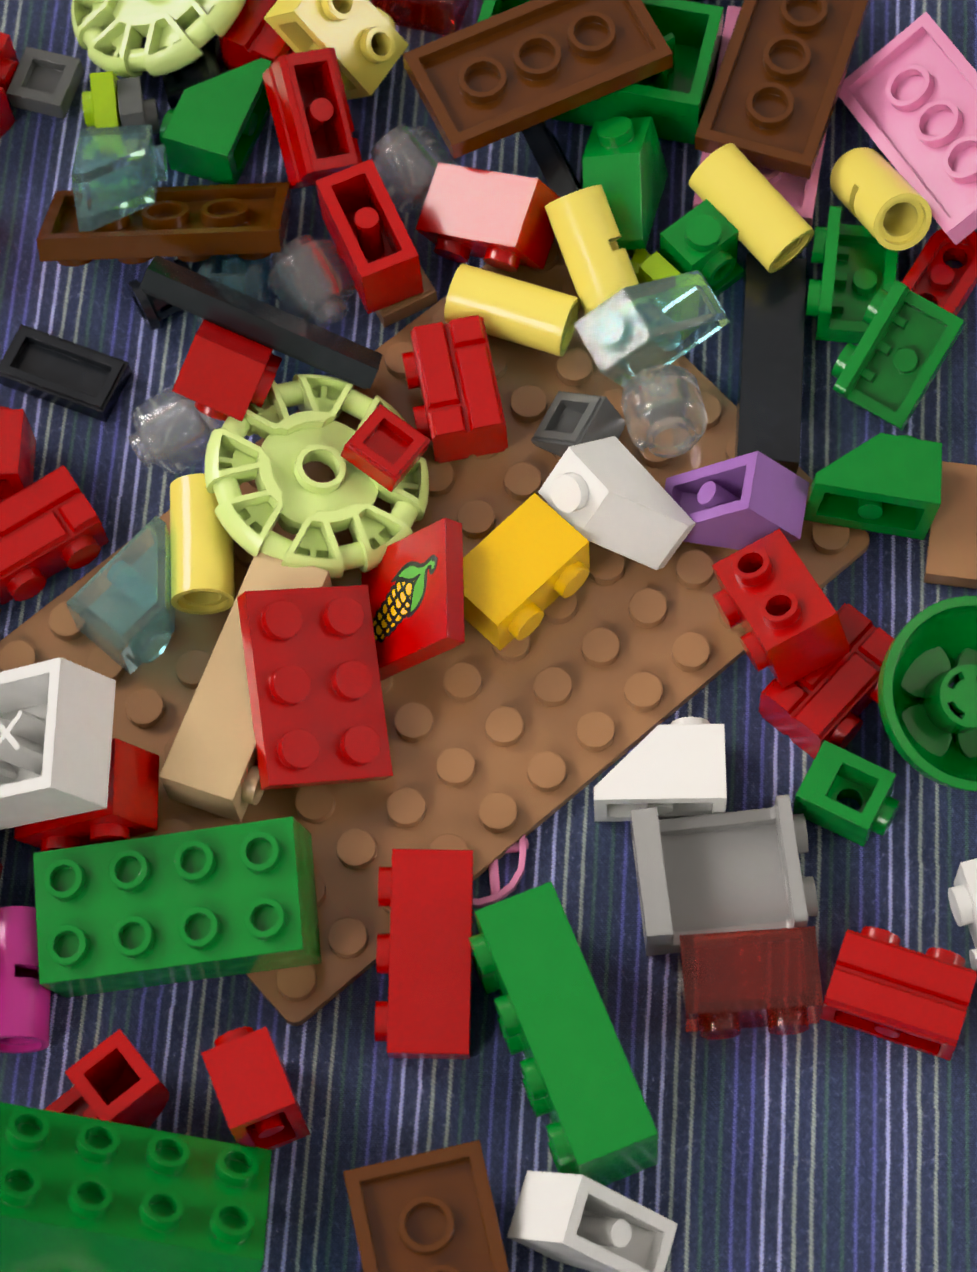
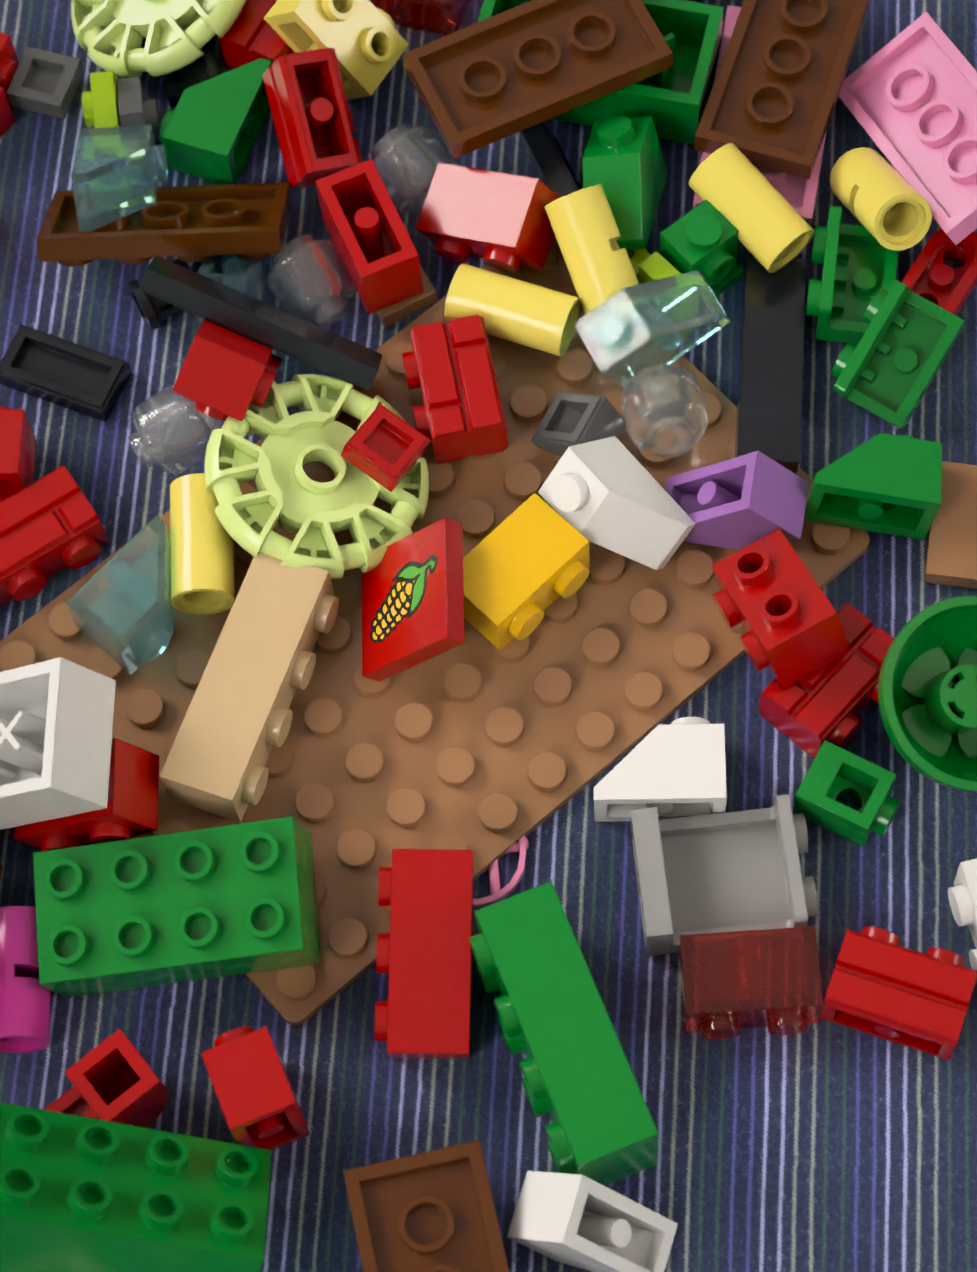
red plate [237,585,393,790] -> none

